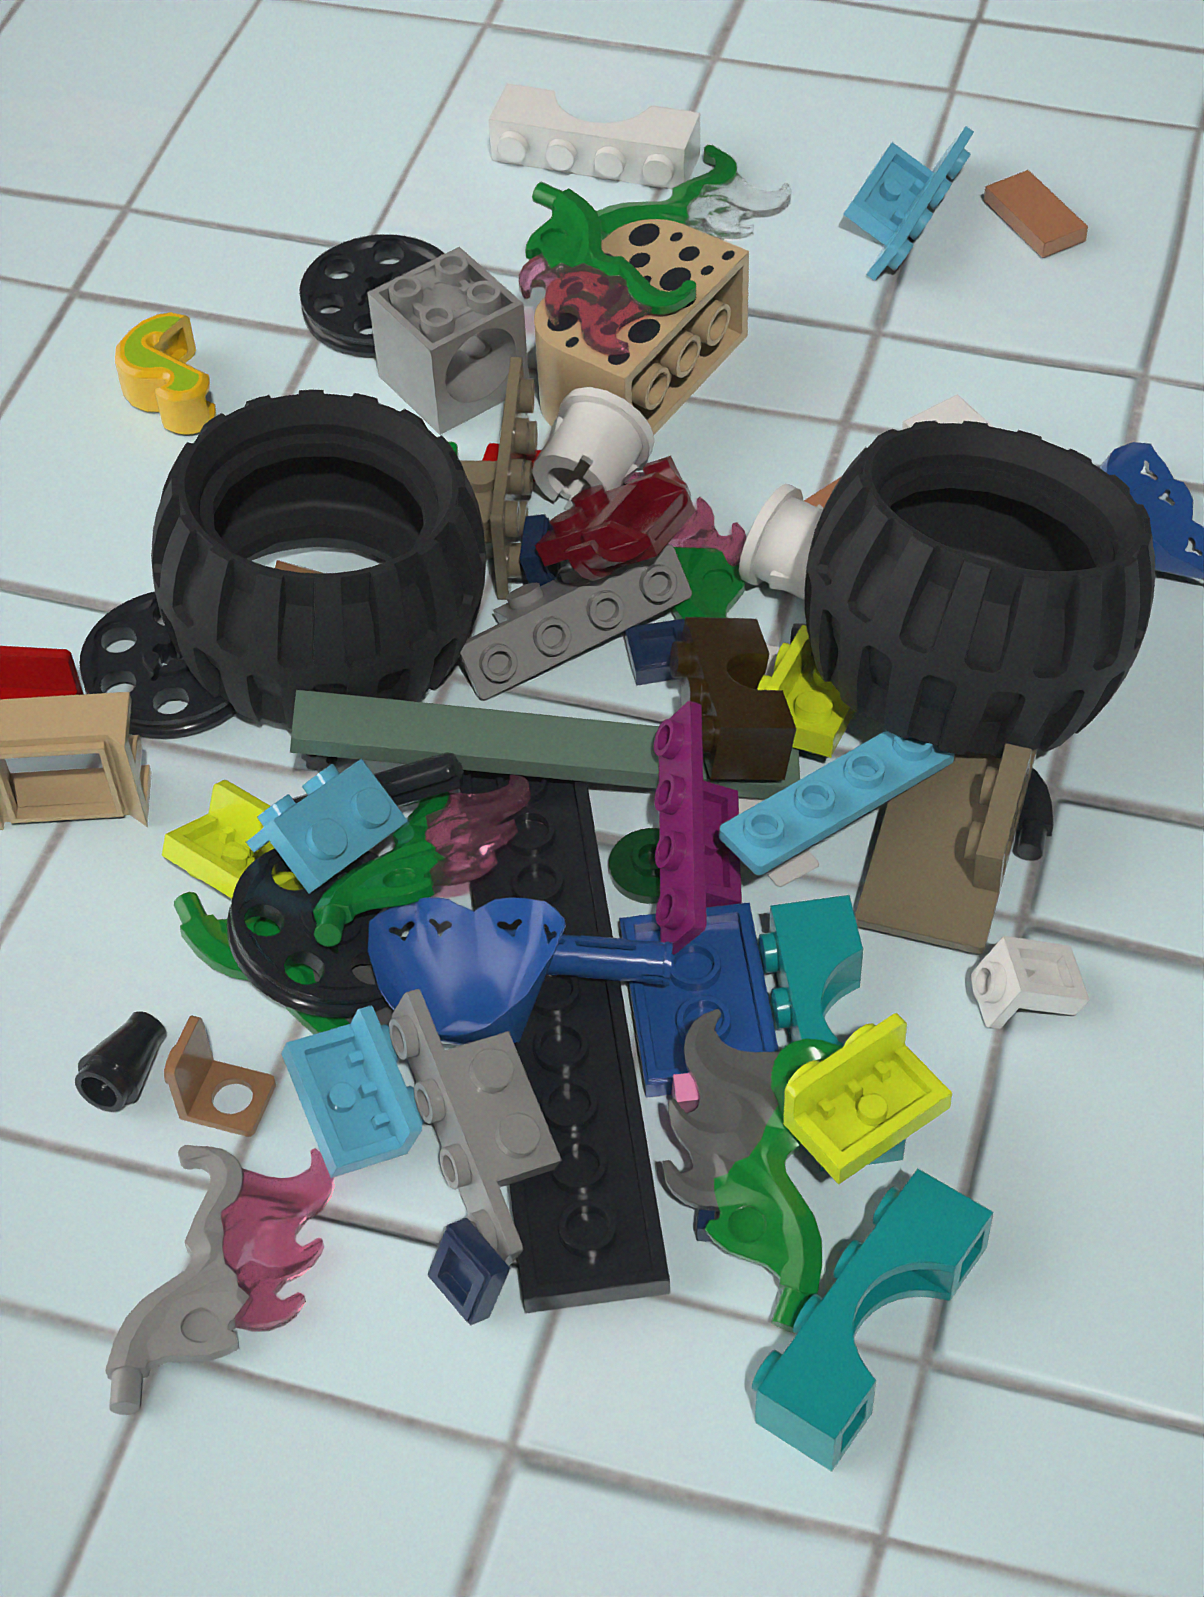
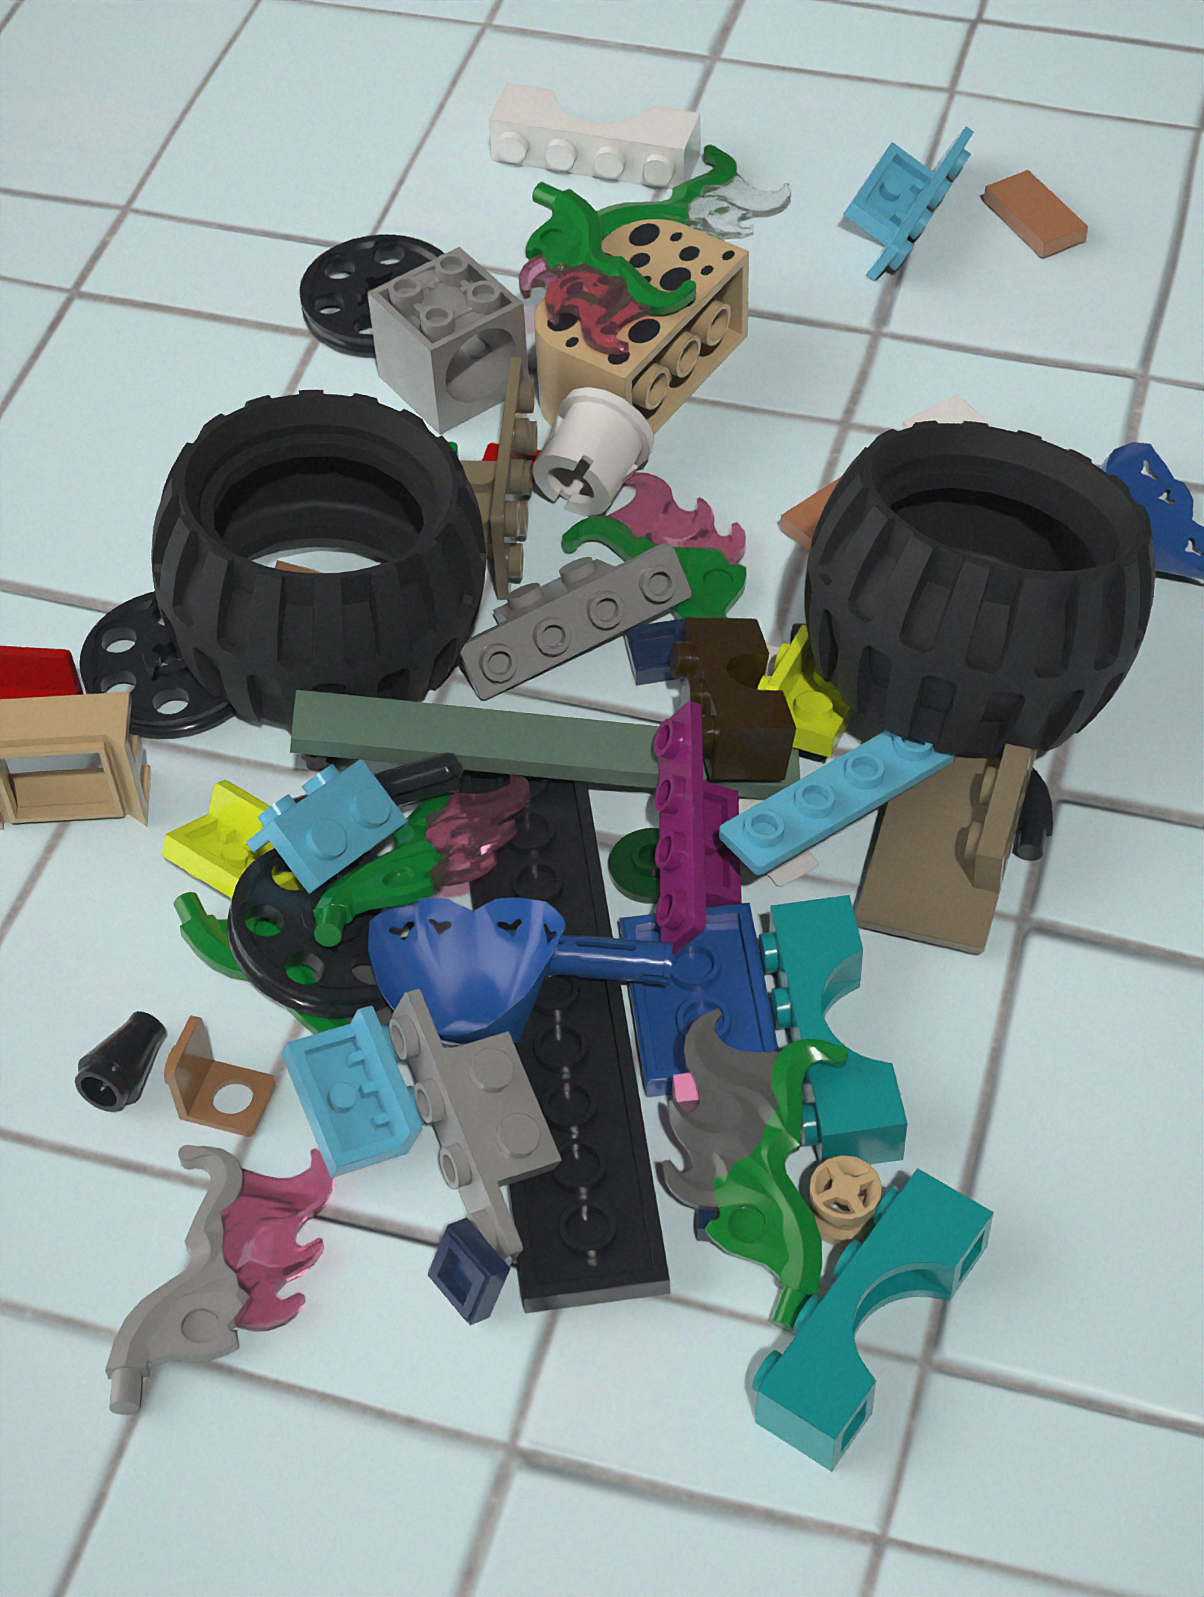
yellow animal [115,313,216,435] -> none
dark blue tile [519,514,561,587] -> none
dark red plate [535,456,696,581] -> none
white piece [739,483,824,600] -> none
neon yellow bracket [783,1013,952,1184] -> none
white bracket [971,936,1090,1029] -> none
none -> tan wheel [809,1155,882,1247]

